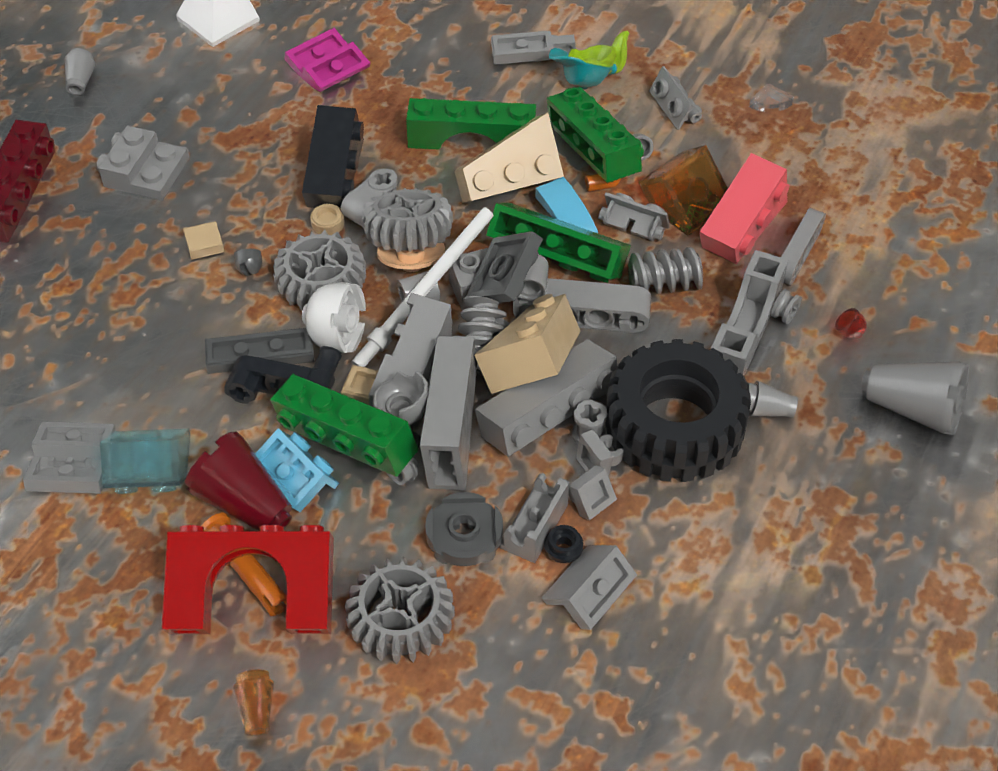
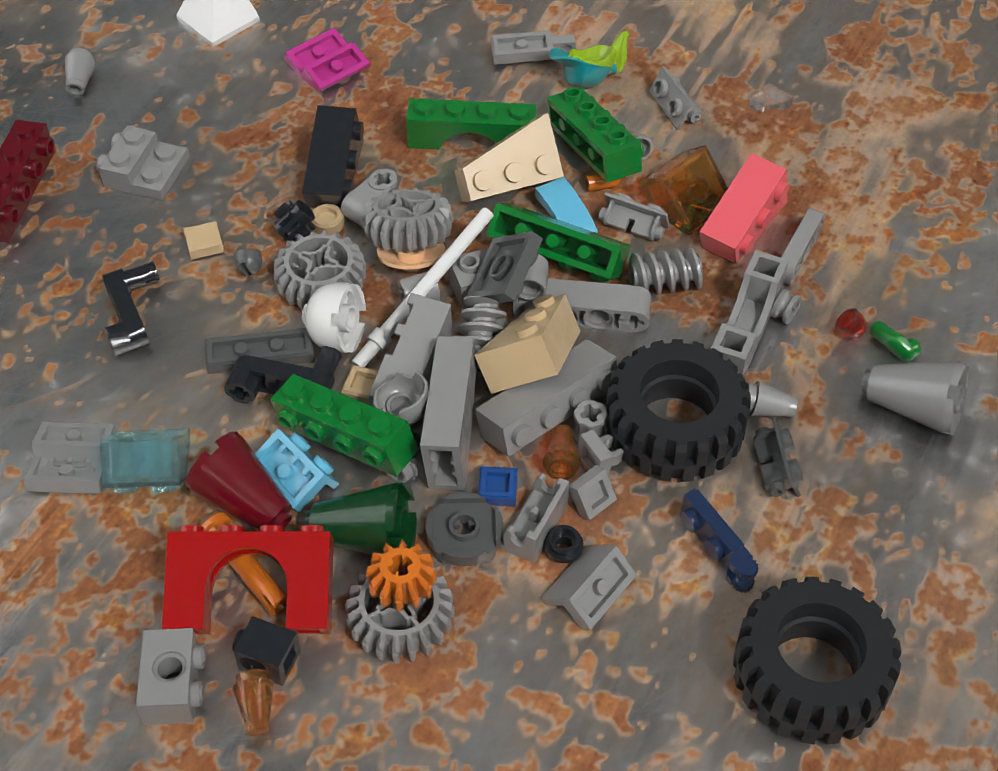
none -> black beam [102,261,160,356]
none -> light grey brick [136,628,205,725]
none -> black brick [232,616,301,686]
none -> black gear [273,200,315,241]
none -> dark green cone [305,482,417,556]
none -> orange gear [366,539,436,612]
none -> blue tile [478,466,518,507]
none -> clear orange cone [543,425,580,480]
none -> dark blue hinge [680,489,759,593]
none -> black tyre [733,577,902,745]
none -> dark grey hinge [753,416,803,497]
none -> green arm [870,321,921,361]

